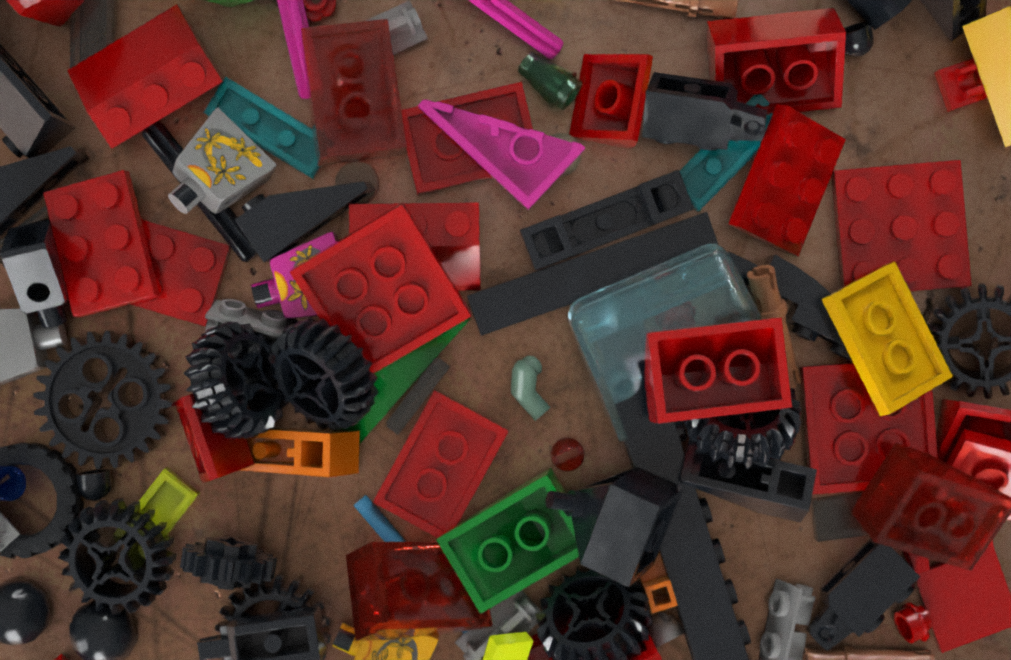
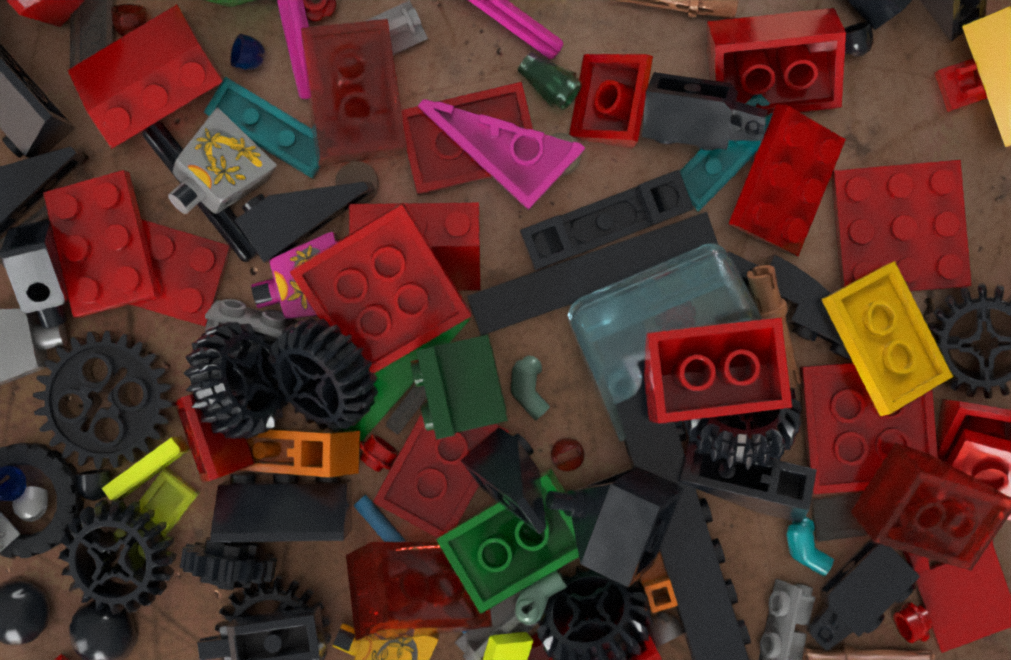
none -> light grey hinge [12,486,48,522]
none -> neon yellow tile [102,436,189,500]
none -> clear red hinge [111,4,147,37]
none -> black slope [210,473,352,542]
none -> clear blue hinge [230,34,265,70]
none -> red plate [359,434,399,472]
none -> dark green bracket [411,334,508,440]
none -> black slope [460,427,546,534]
none -> sand green arm [515,569,567,625]
none -> teal arm [786,516,834,577]

